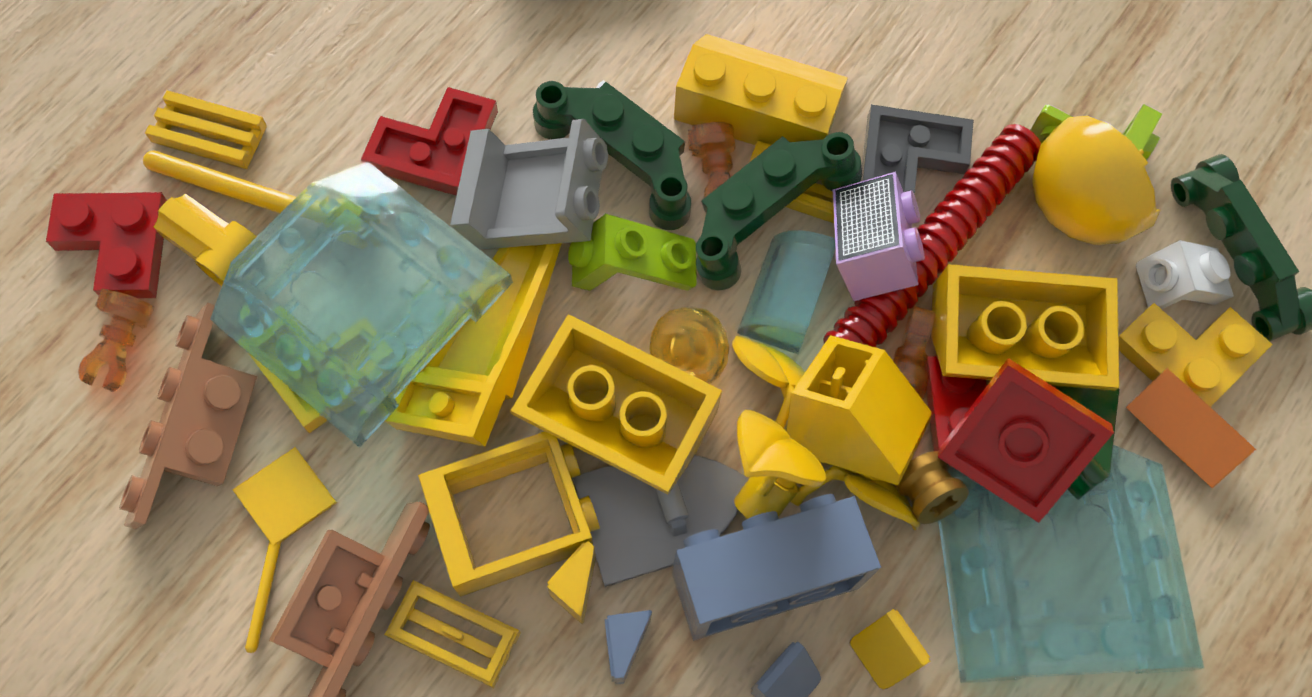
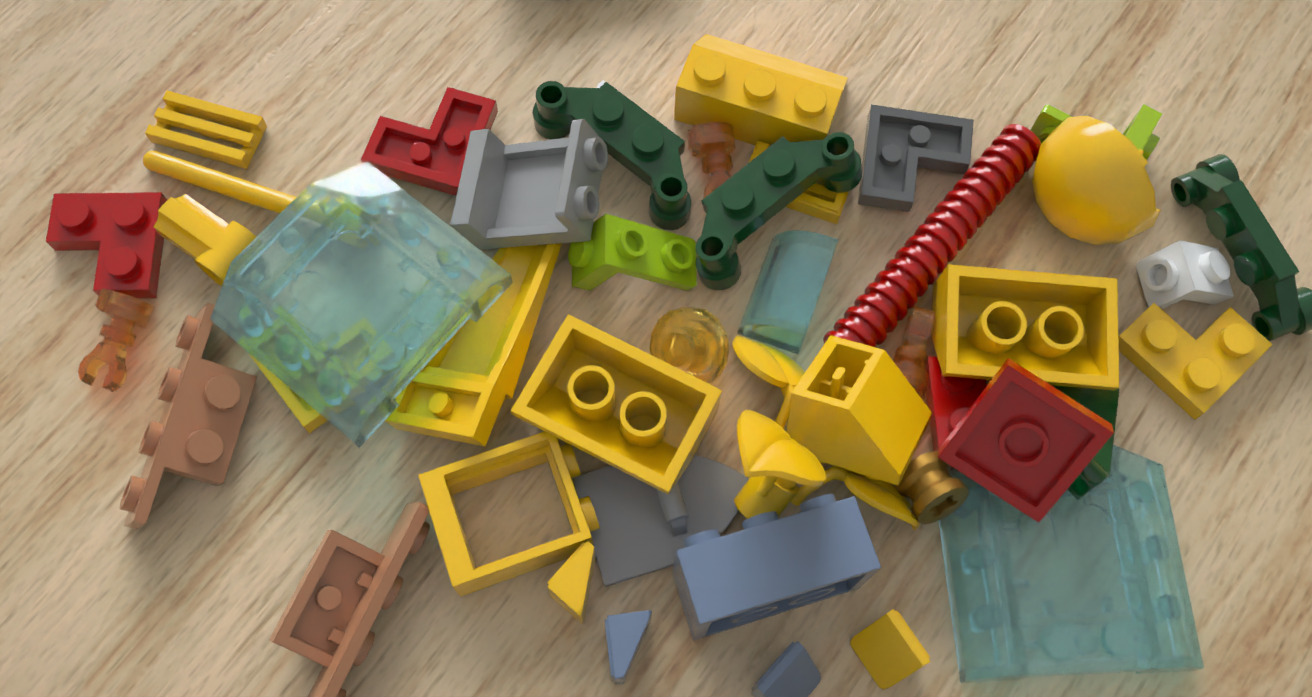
yellow piece [232,447,337,653] -> none
yellow tile [384,580,521,688] -> none
brick [833,172,925,301] -> none
orange tile [1126,368,1256,488] -> none

